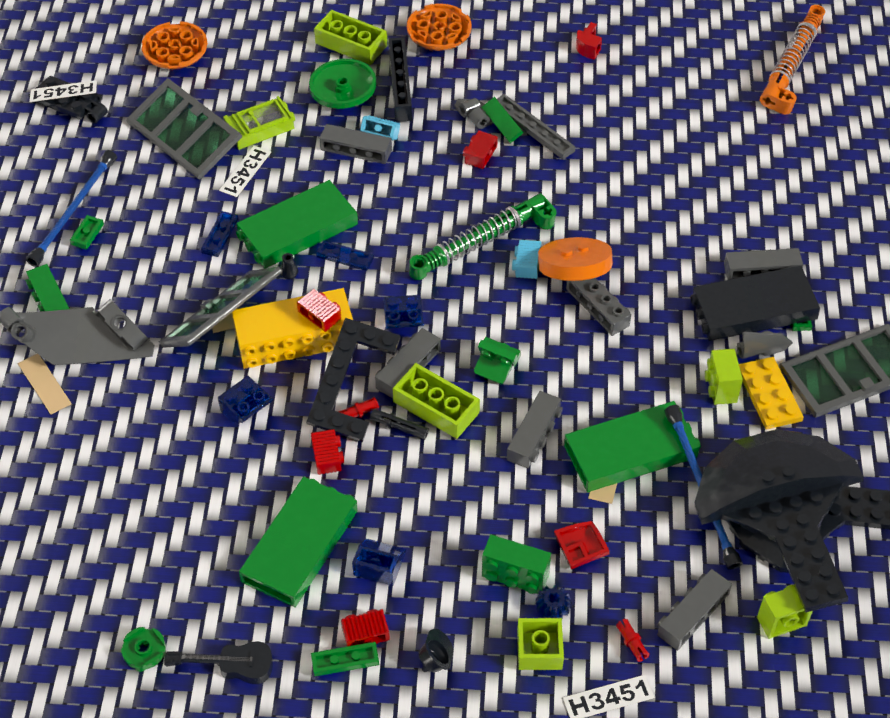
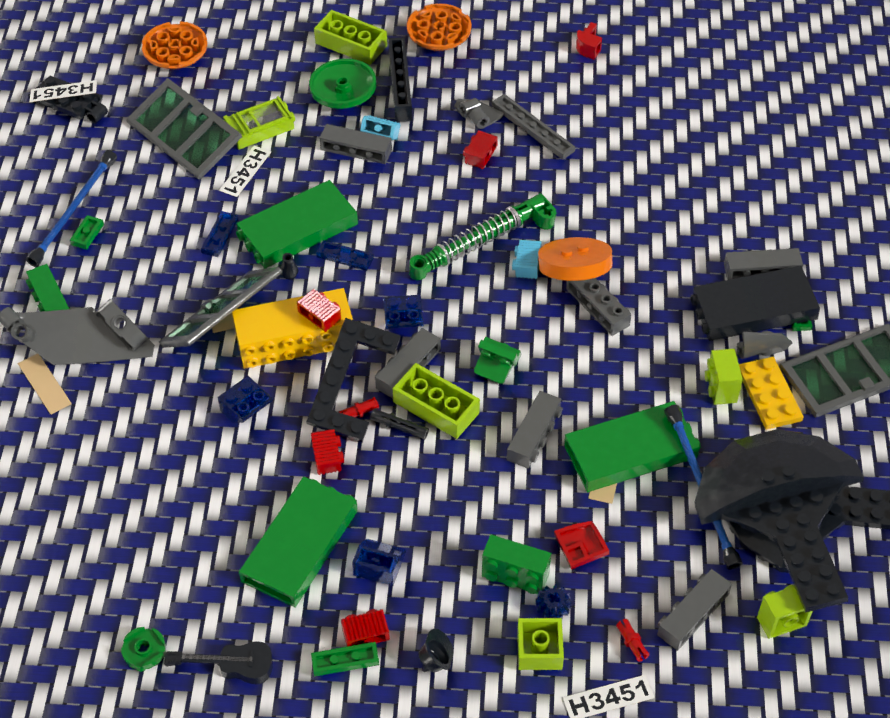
green tile [482,96,524,144] -> none
orange piece [760,5,825,114] -> none

